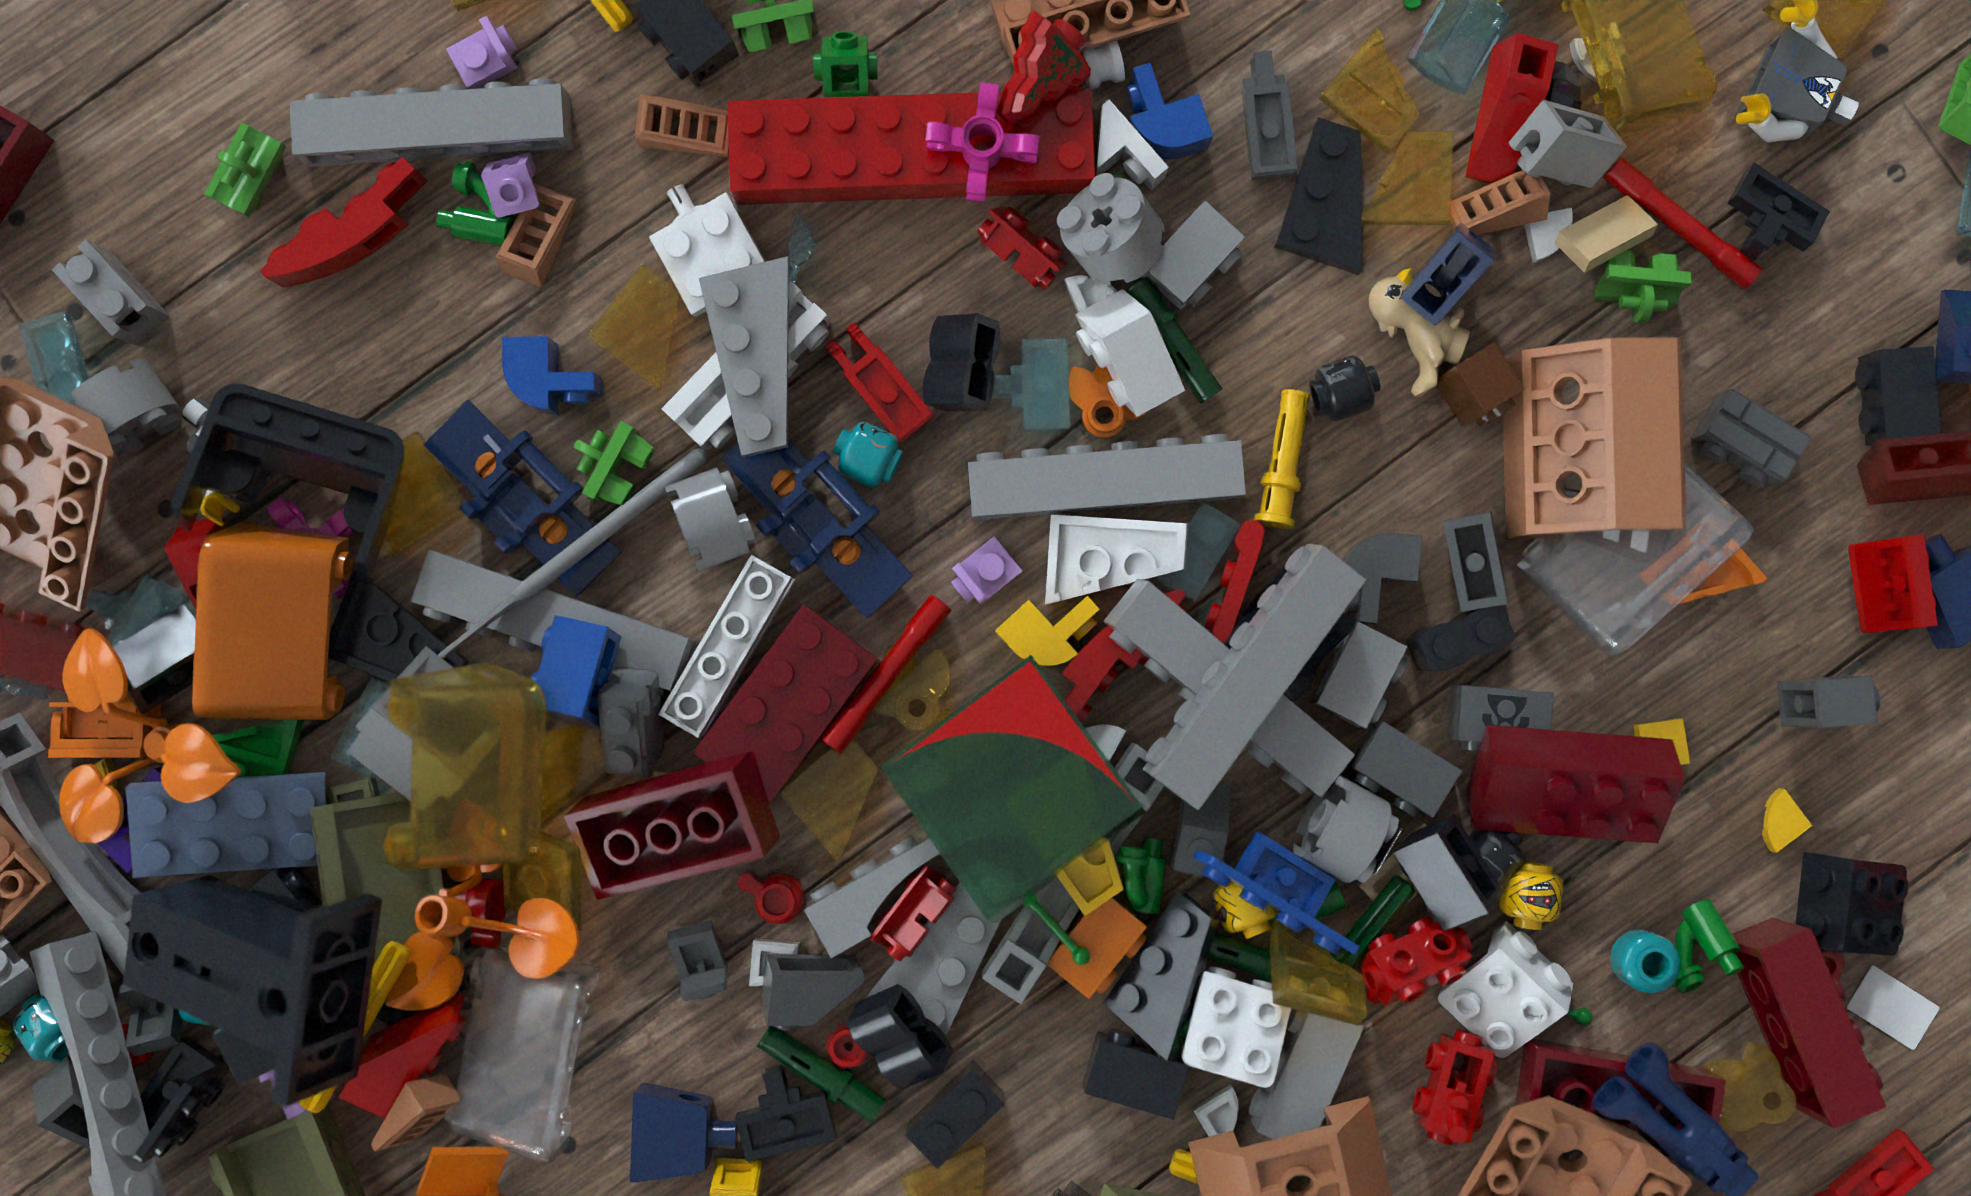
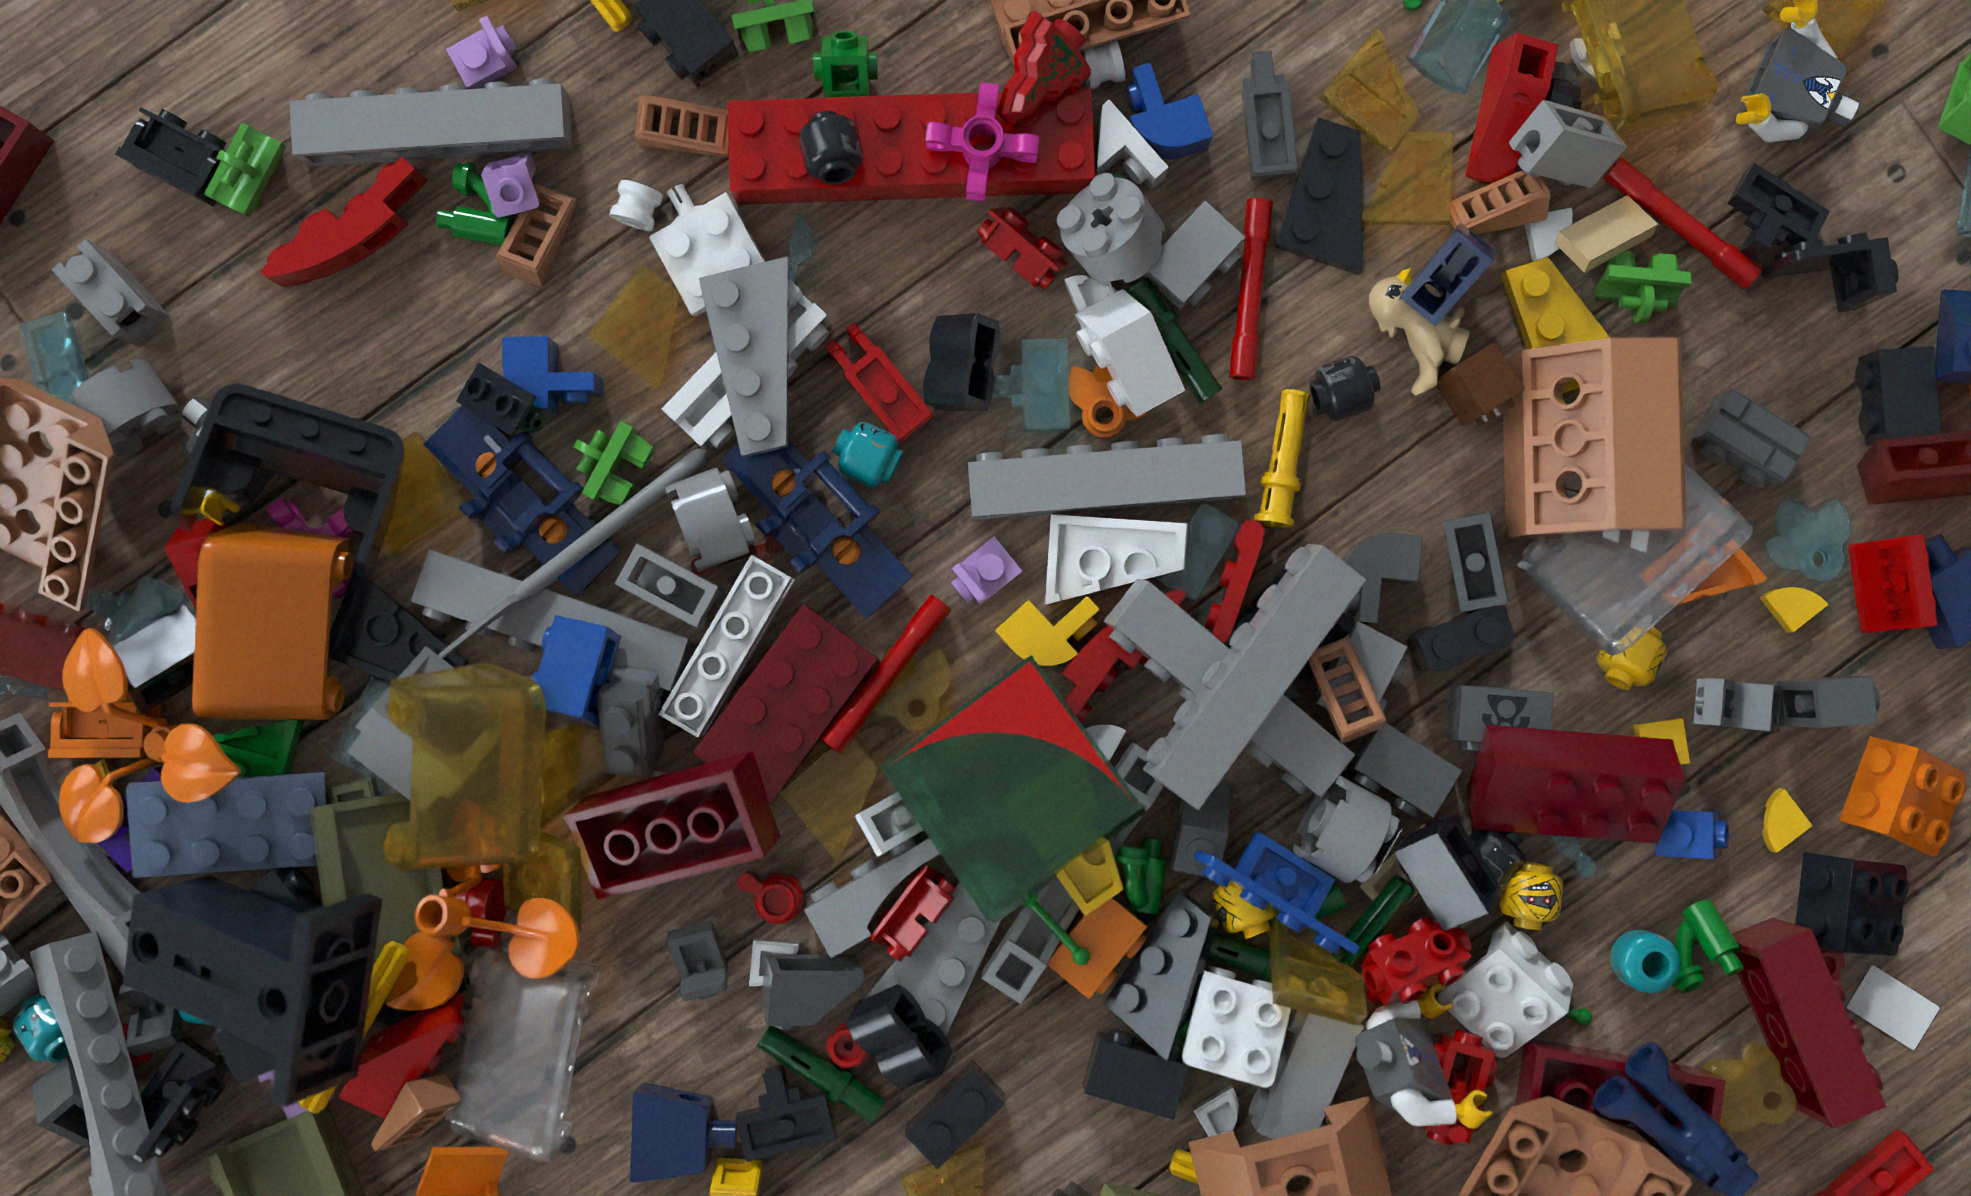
none -> black hinge [115,107,227,207]
none -> black hinge [456,362,545,437]
none -> white wheel [609,180,663,231]
none -> light grey brick [615,543,726,629]
none -> clear red hinge [690,536,782,575]
none -> black head [799,111,864,185]
none -> white slope [855,778,945,857]
none -> red piece [1229,198,1273,381]
none -> nougat slope [1308,636,1387,743]
none -> torso [1355,984,1493,1129]
none -> yellow wing [1501,257,1610,394]
none -> clear light blue piece [1551,835,1597,878]
none -> yellow head [1596,619,1667,690]
none -> blue bracket [1656,810,1729,859]
none -> brick [1693,678,1783,733]
none -> yellow tile [1759,587,1829,633]
none -> black bracket [1762,233,1899,313]
none -> clear light blue plate [1764,499,1851,581]
none -> orange bracket [1839,736,1966,857]

